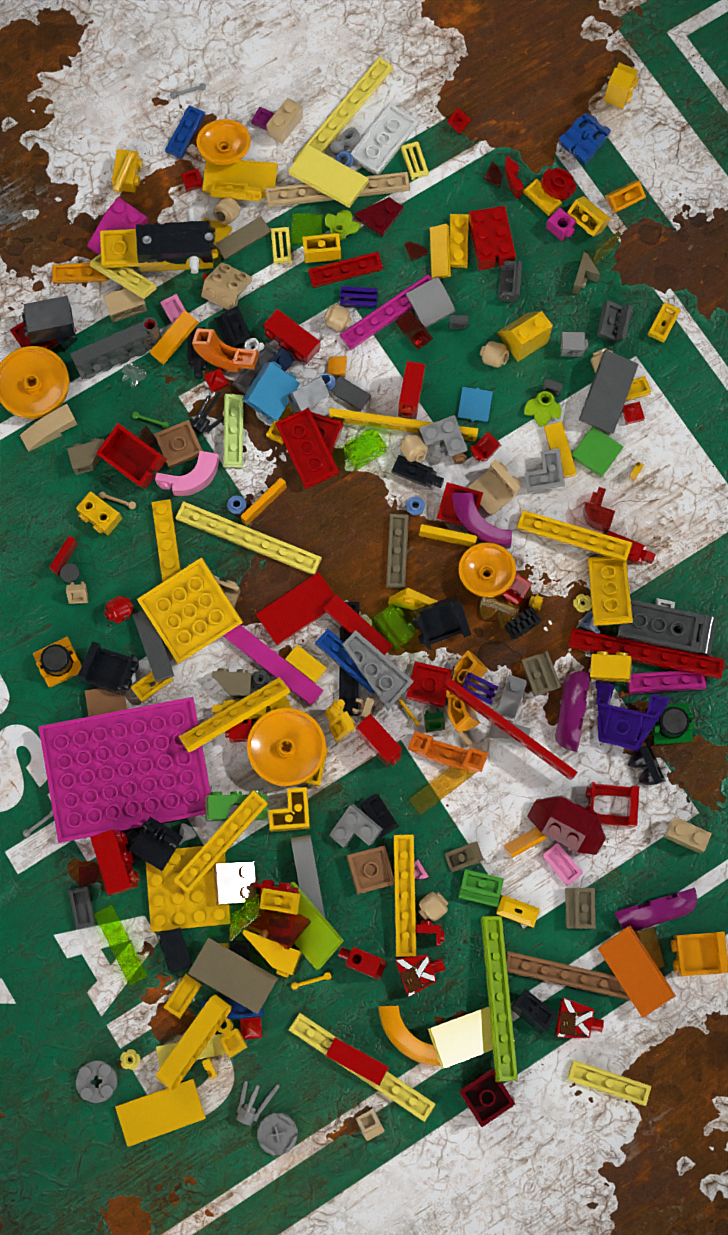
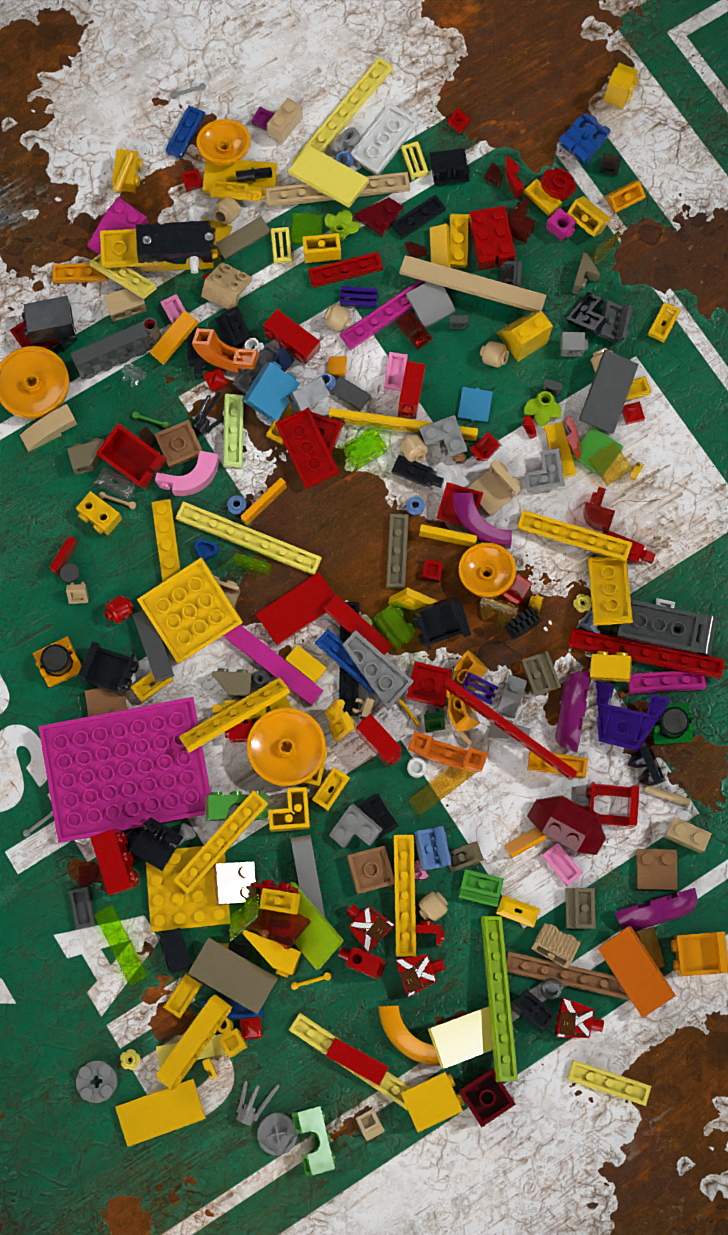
none -> clear piece [95,466,137,501]
none -> blue tile [194,538,219,561]
none -> clear neon green tile [233,553,272,576]
none -> black axle [236,167,272,183]
none -> arch [292,1106,336,1176]
none -> yellow piece [312,767,350,811]
none -> torso [346,904,394,953]
none -> bright pink tile [384,352,408,392]
none -> black tile [391,195,446,240]
none -> tan tile [400,255,546,312]
none -> yellow brick [400,1071,464,1132]
none -> white tile [407,758,427,778]
none -> medium blue bracket [413,826,451,871]
none -> red tile [421,559,444,582]
none -> black hinge [429,148,470,186]
none -> clear red brick [508,197,536,244]
none -> red tile [522,415,537,439]
none -> light orange tile [527,751,588,778]
none -> tan brick [531,923,580,969]
none -> dark grey tile [541,978,561,999]
none -> red slope [564,416,581,459]
none -> black plate [566,292,607,335]
none -> clear yellow piece [589,443,633,486]
none -> black tile [599,153,621,176]
none -> medium nougat plate [636,849,677,890]
none -> tan piece [644,785,691,806]

